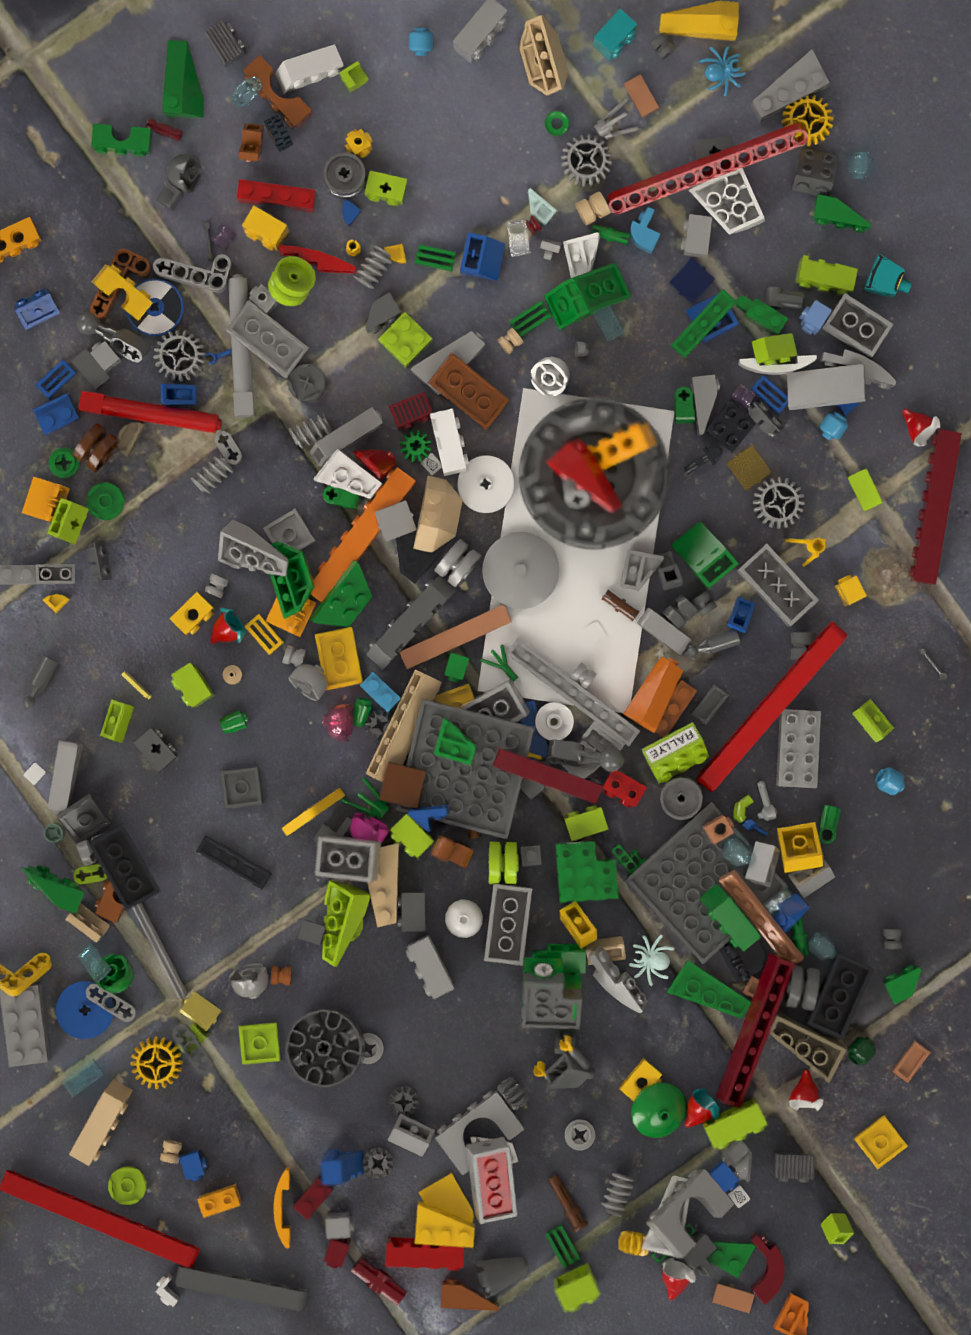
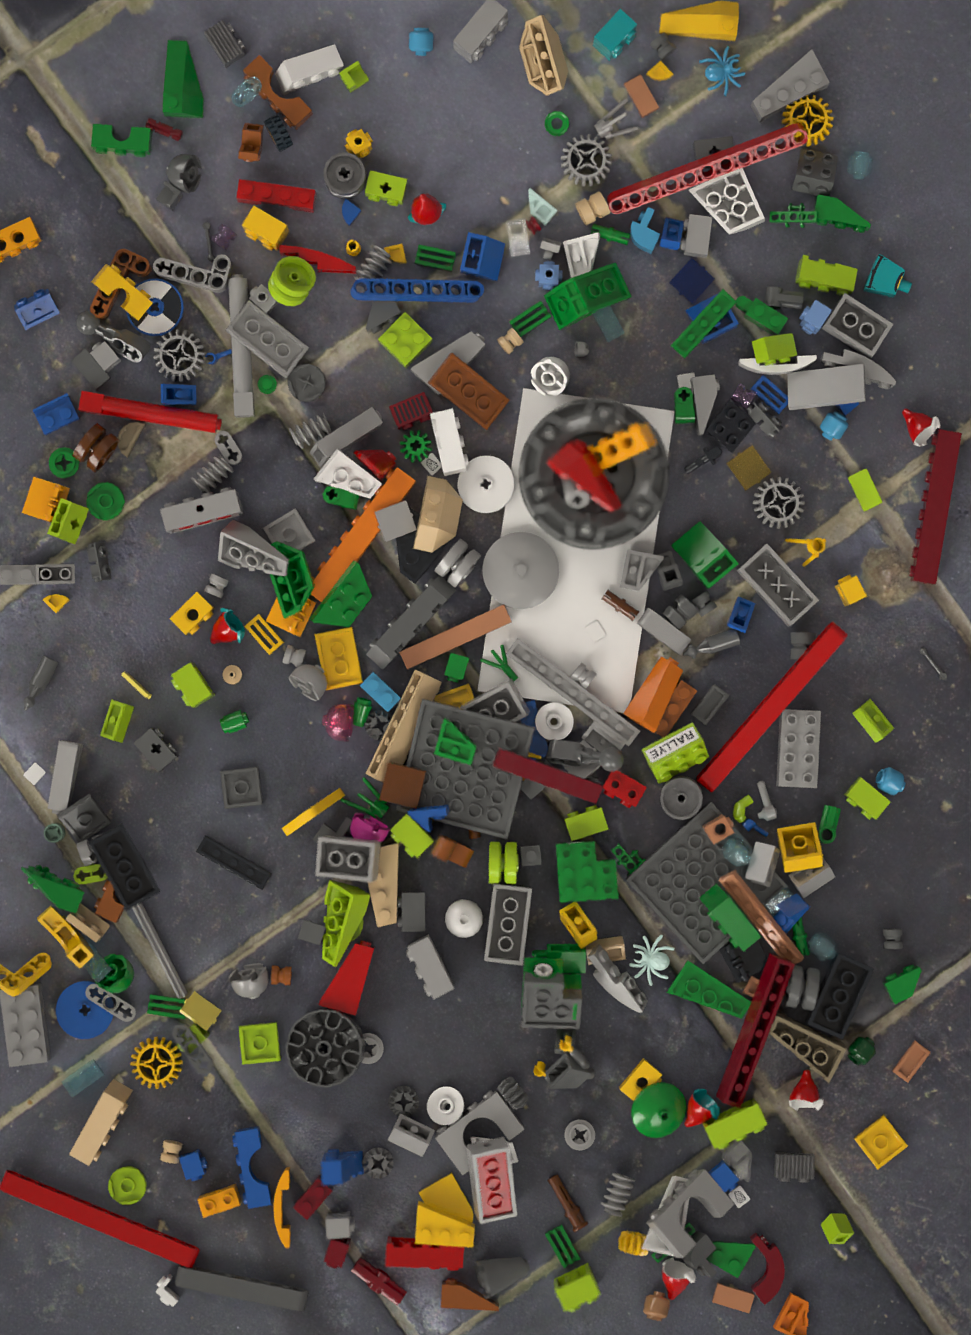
blue tile [35,359,77,399] -> none
none -> yellow arch [37,905,94,969]
none -> green tile [147,994,186,1019]
none -> light grey brick [160,487,244,534]
none -> blue arch [232,1126,273,1209]
none -> green plate [258,375,277,394]
none -> red slope [319,940,375,1016]
none -> blue beam [350,278,484,303]
none -> red hat [408,193,446,225]
none -> white dish [427,1087,464,1125]
none -> medium blue brick [535,261,562,290]
none -> medium nougat head [643,1291,670,1321]
none -> yellow tile [646,60,673,81]
none -> blue slope [660,217,684,250]
none -> white sticker [677,372,695,389]
none -> green piece [769,203,819,228]
none -> lime piece [844,777,890,820]

